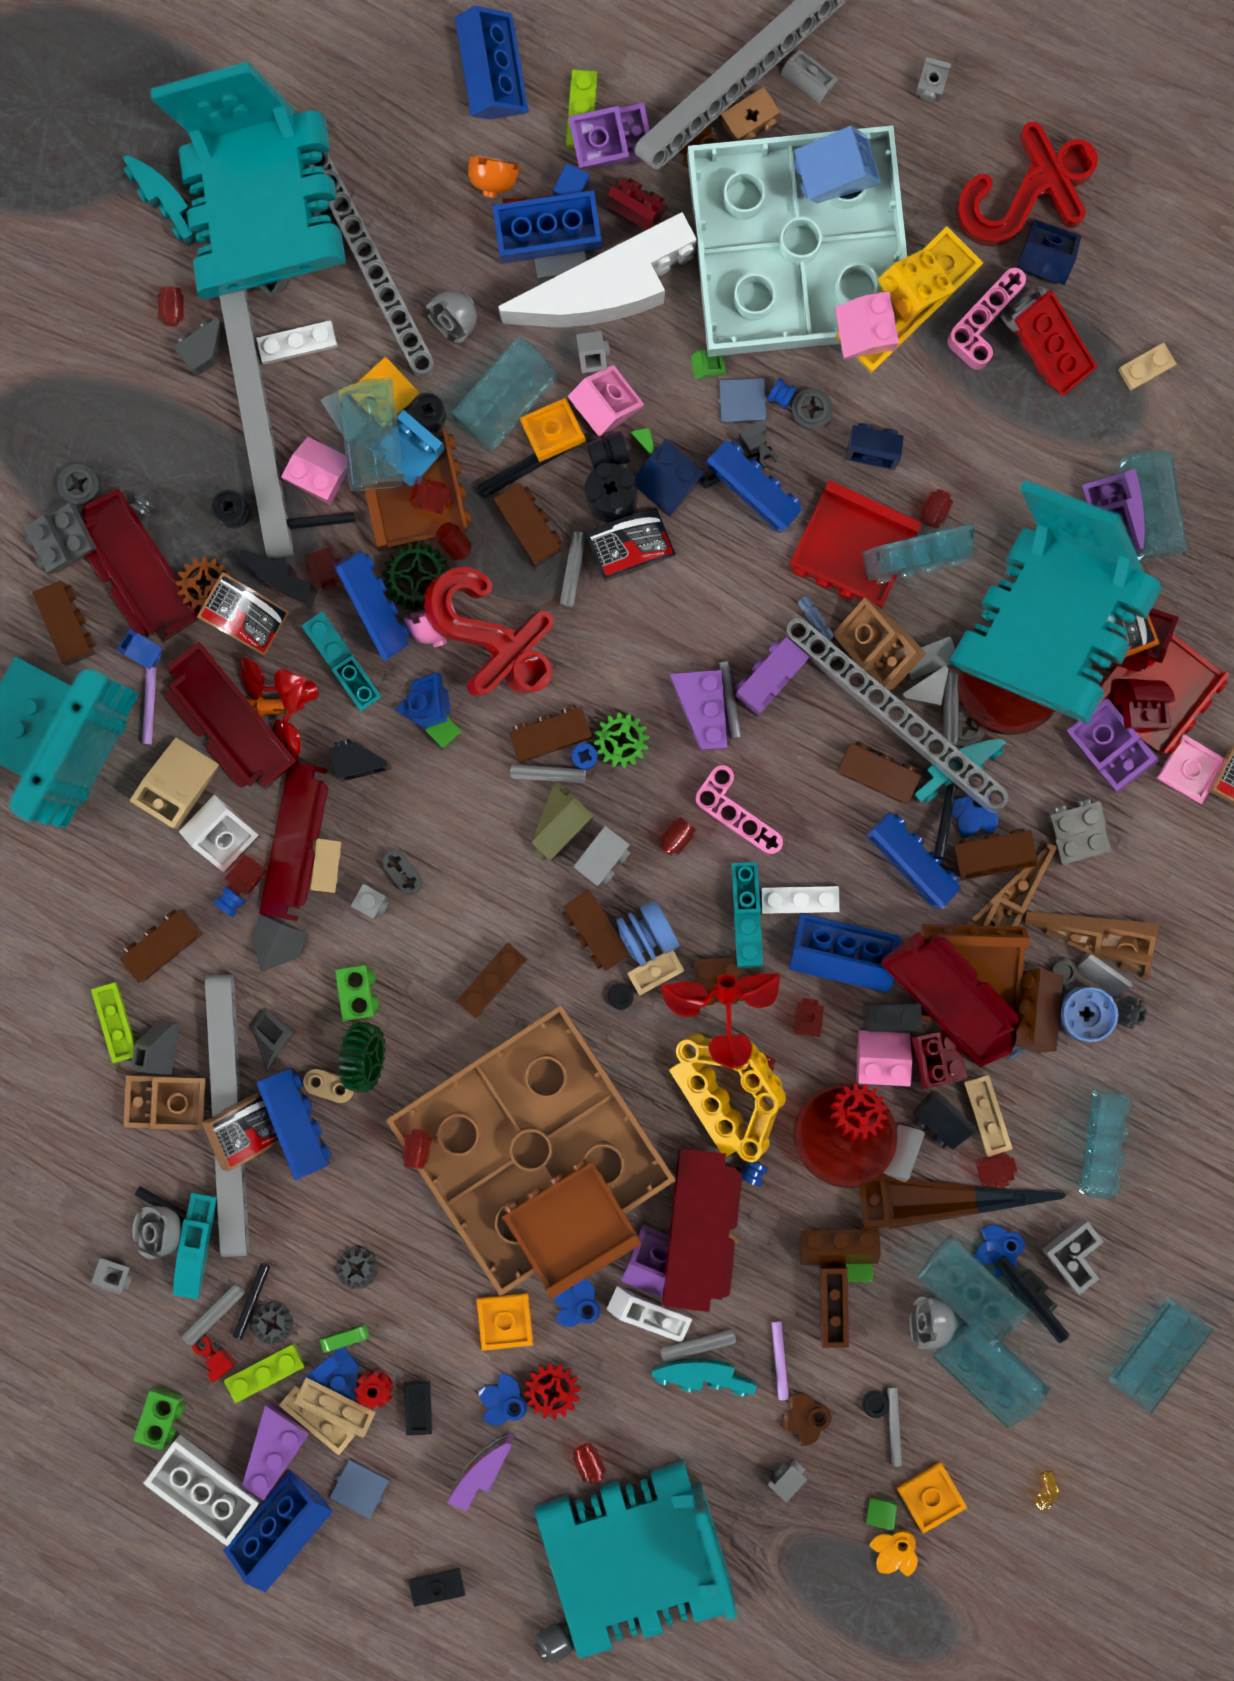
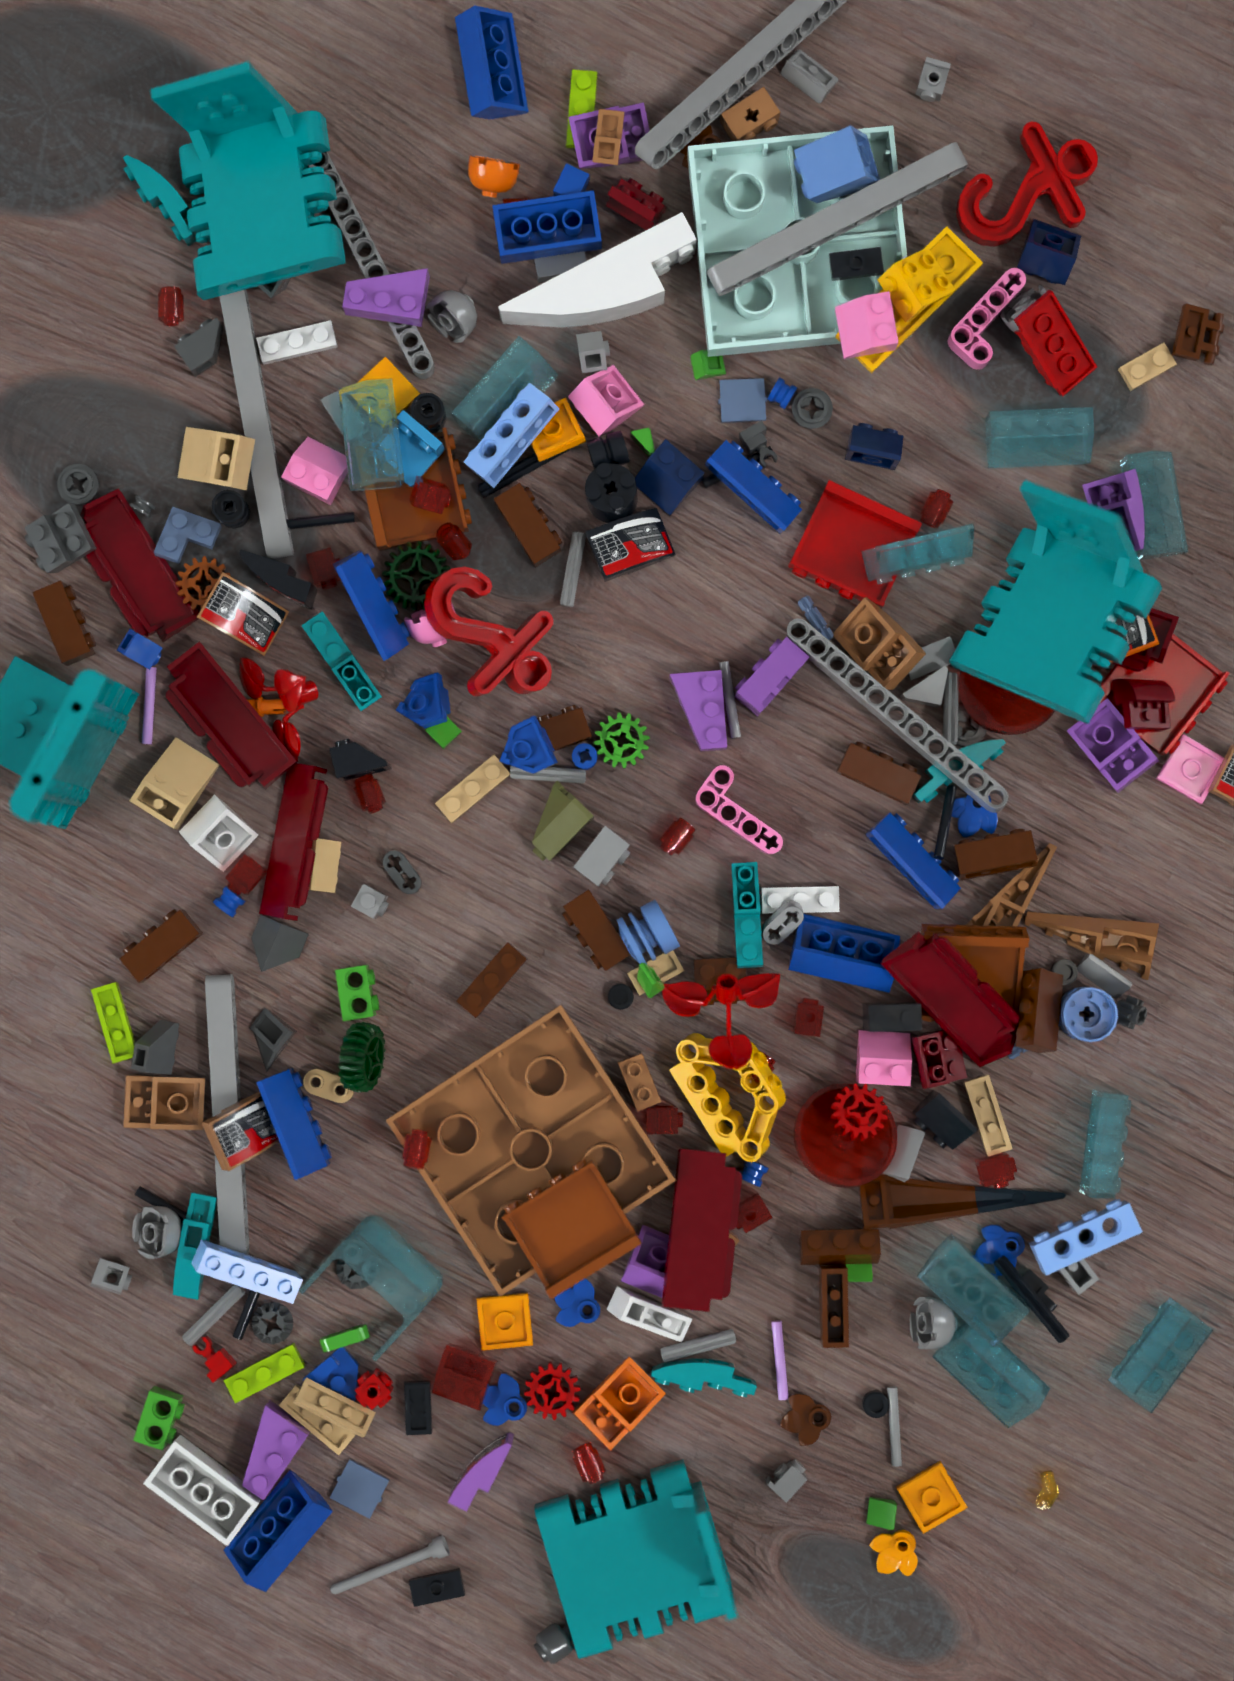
plate [1047,798,1112,865] -> none
none -> sand blue plate [154,507,222,564]
none -> tan slope [178,427,255,490]
none -> light blue brick [191,1239,303,1304]
none -> clear light blue windscreen [299,1215,443,1362]
none -> light grey piece [330,1535,450,1594]
none -> medium lavender wedge [342,268,430,327]
none -> clear red brick [353,774,386,814]
none -> clear red slope [432,1343,498,1411]
none -> tan plate [435,754,510,823]
none -> light blue brick [464,383,559,488]
none -> blue plate [499,716,558,774]
none -> orange slope [572,1356,666,1451]
none -> medium nougat slope [592,109,625,165]
none -> medium nougat brick [618,1052,661,1112]
none -> bright green slope [637,962,664,998]
none -> clear red brick [646,1106,683,1134]
none -> light grey beam [706,142,969,296]
none -> clear red brick [736,1193,773,1233]
none -> light grey beam [762,901,804,945]
none -> black plate [829,247,884,281]
none -> clear light blue slope [985,407,1094,468]
none -> light blue brick [1029,1199,1142,1275]
none -> reddish brown plate [1172,304,1225,365]

